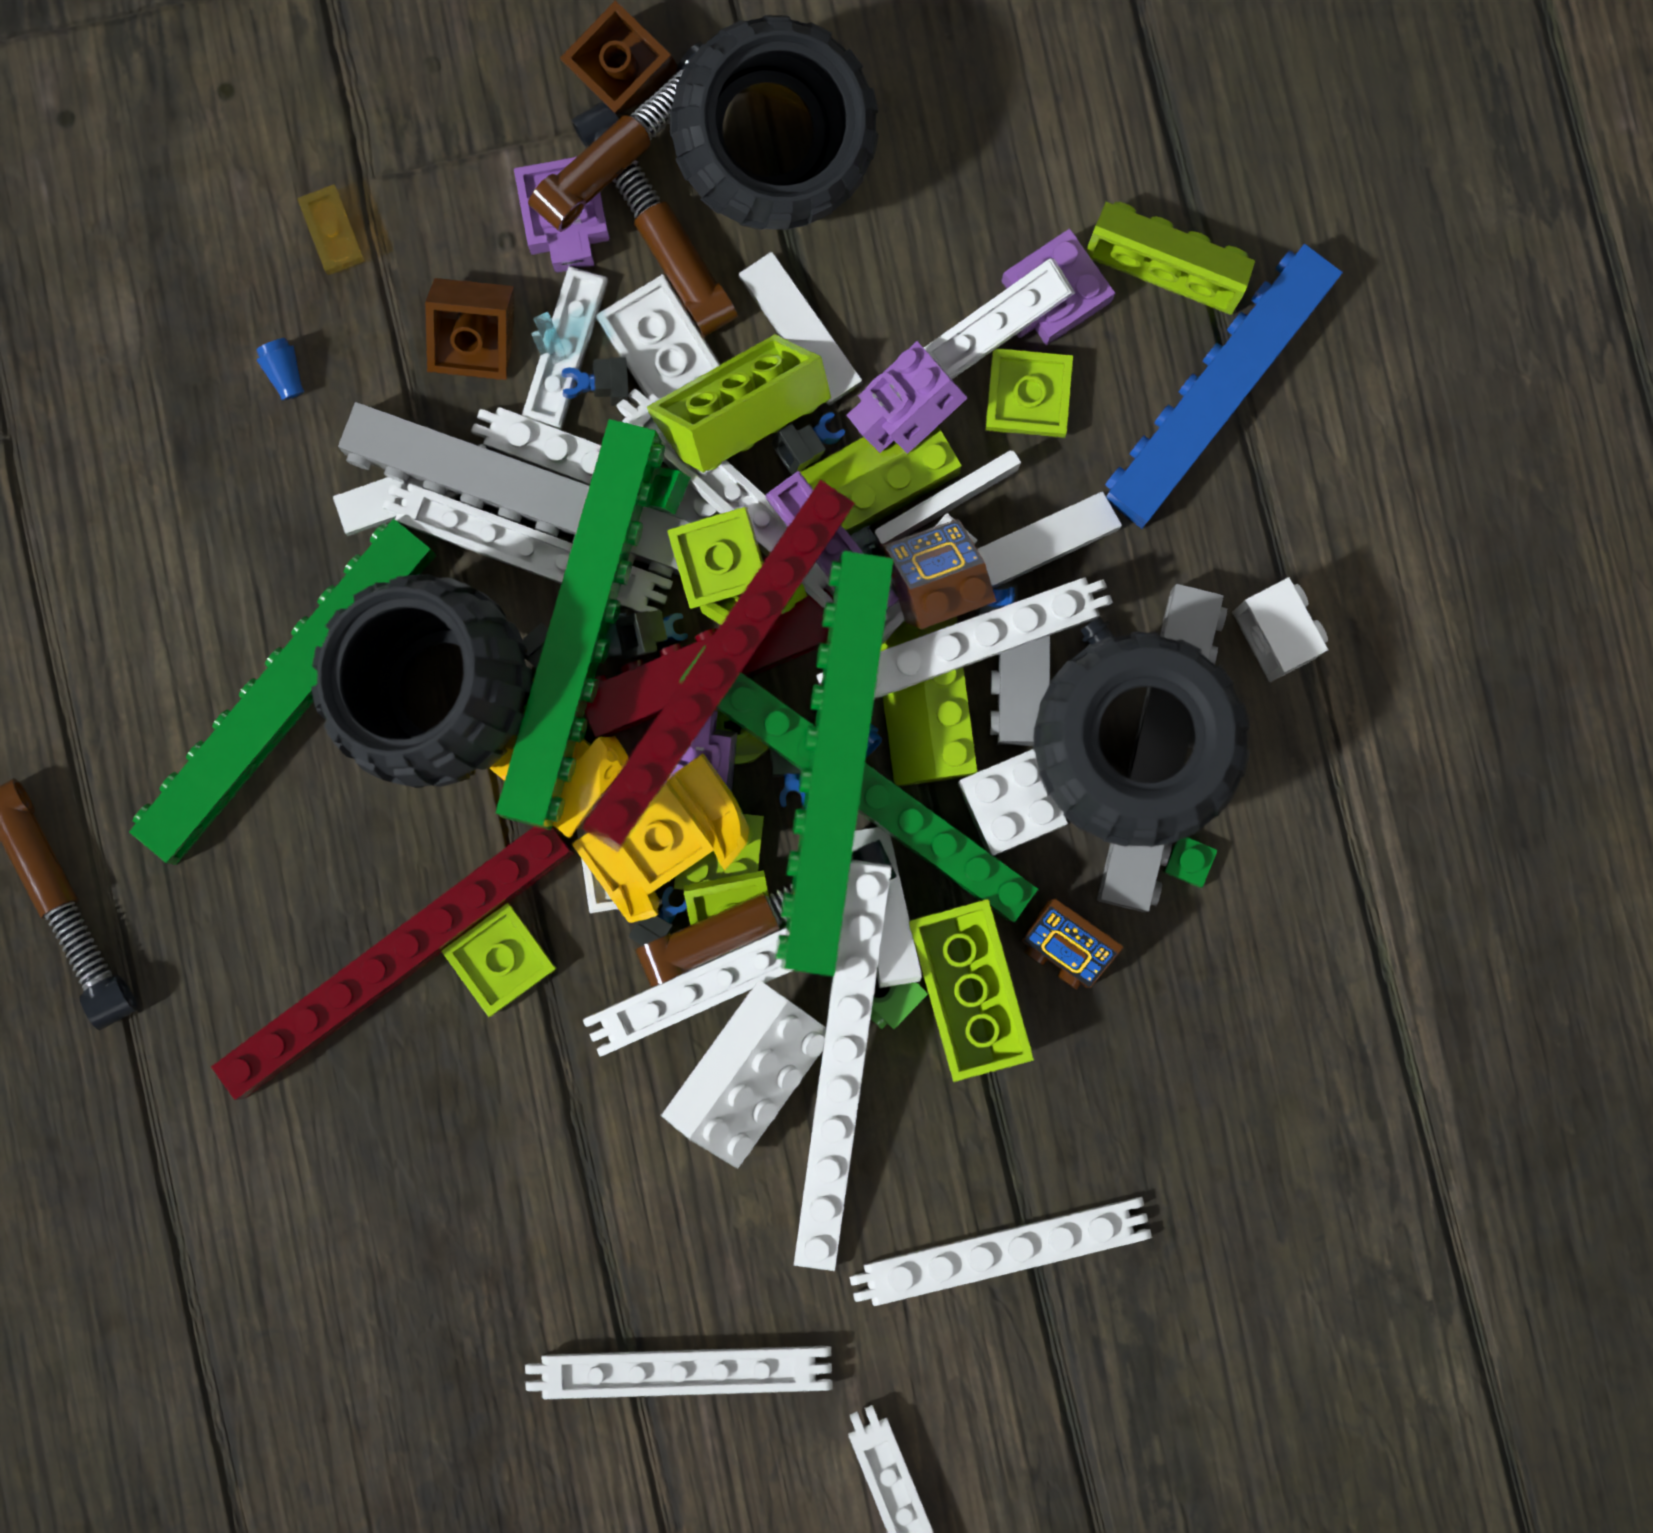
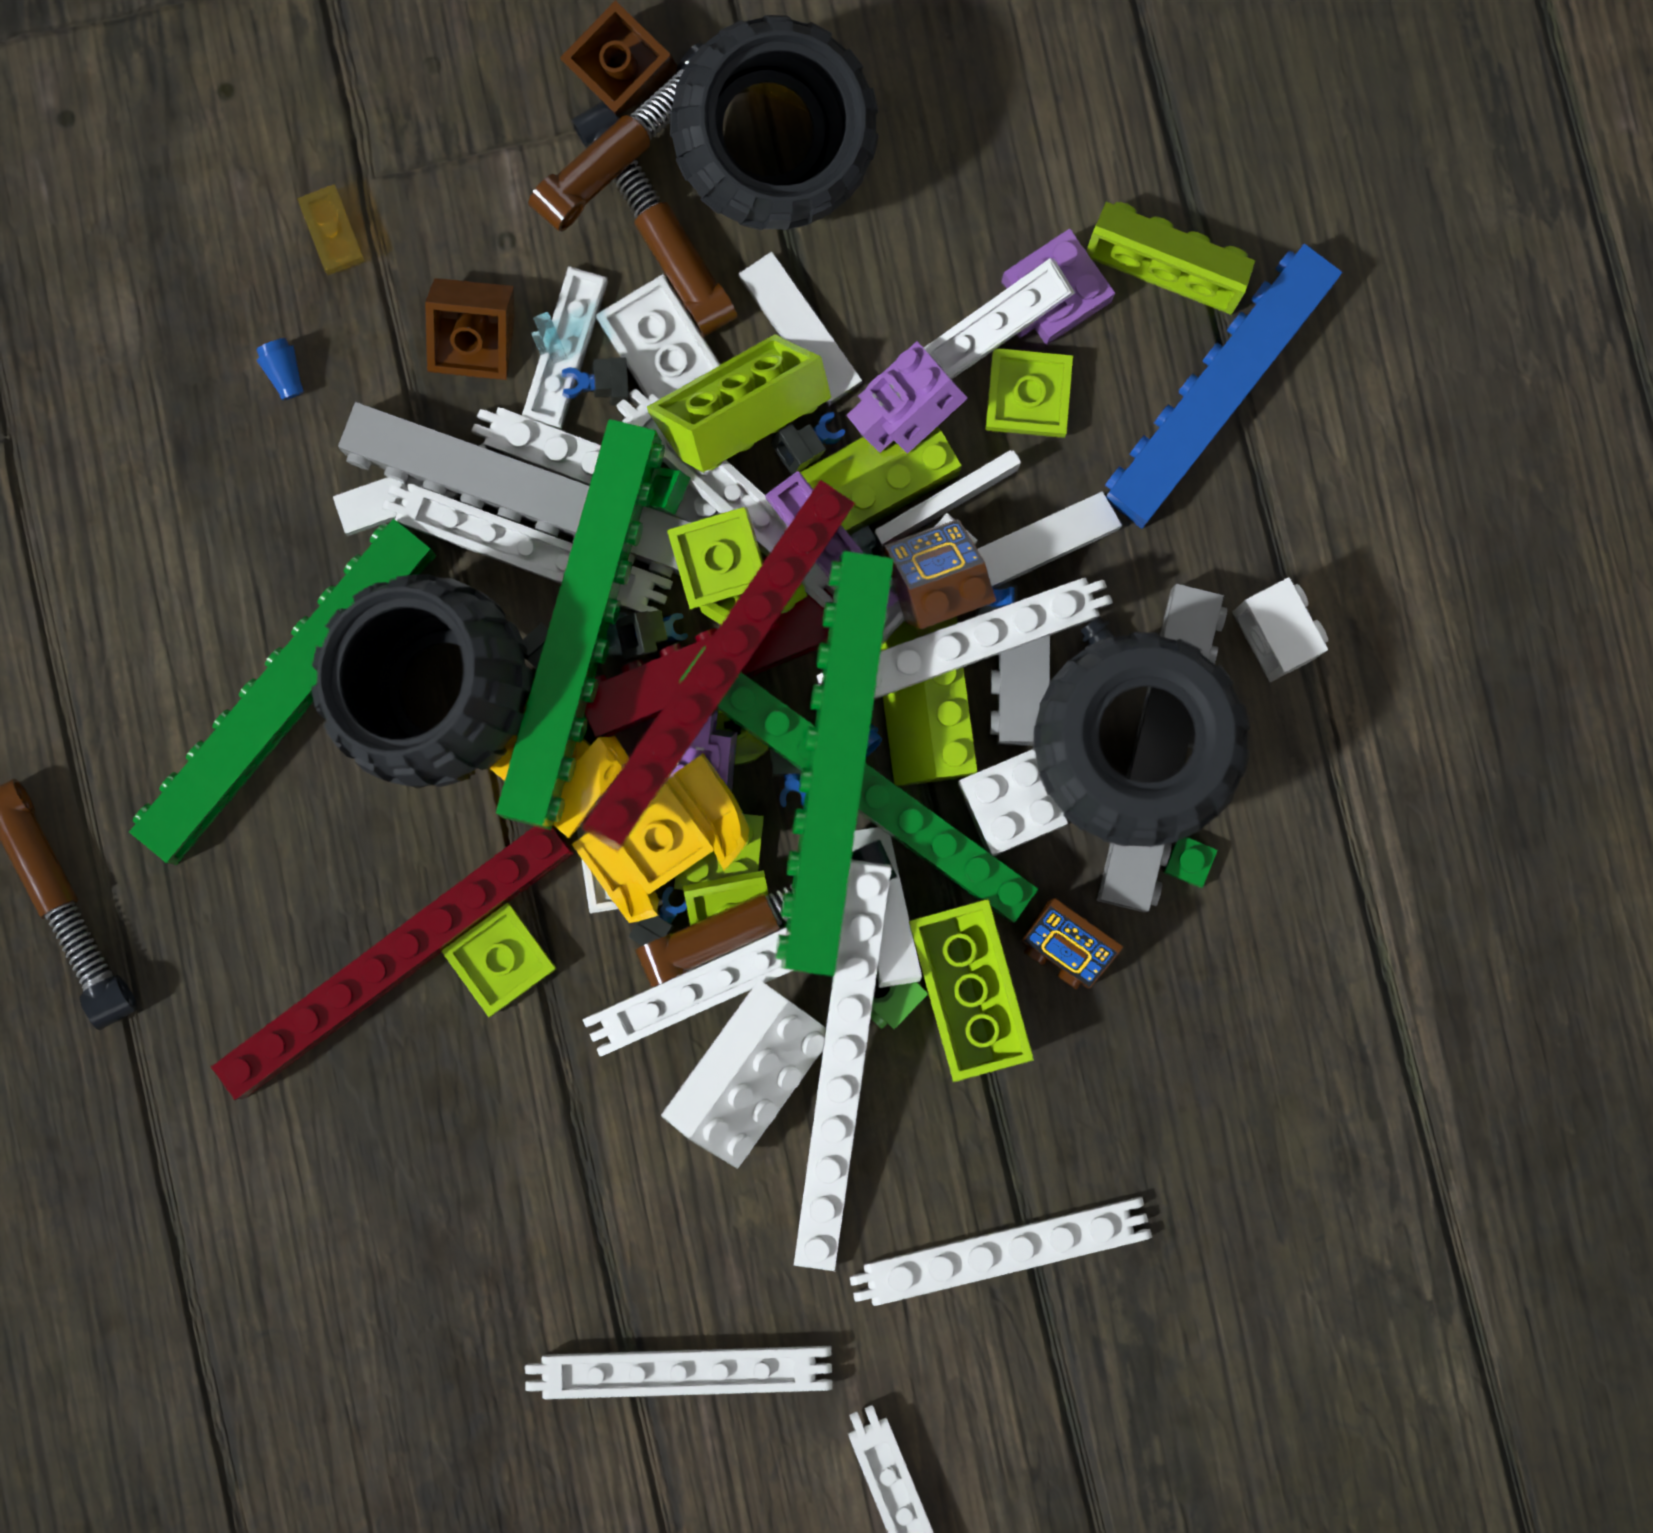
medium lavender piece [514,157,609,272] -> none

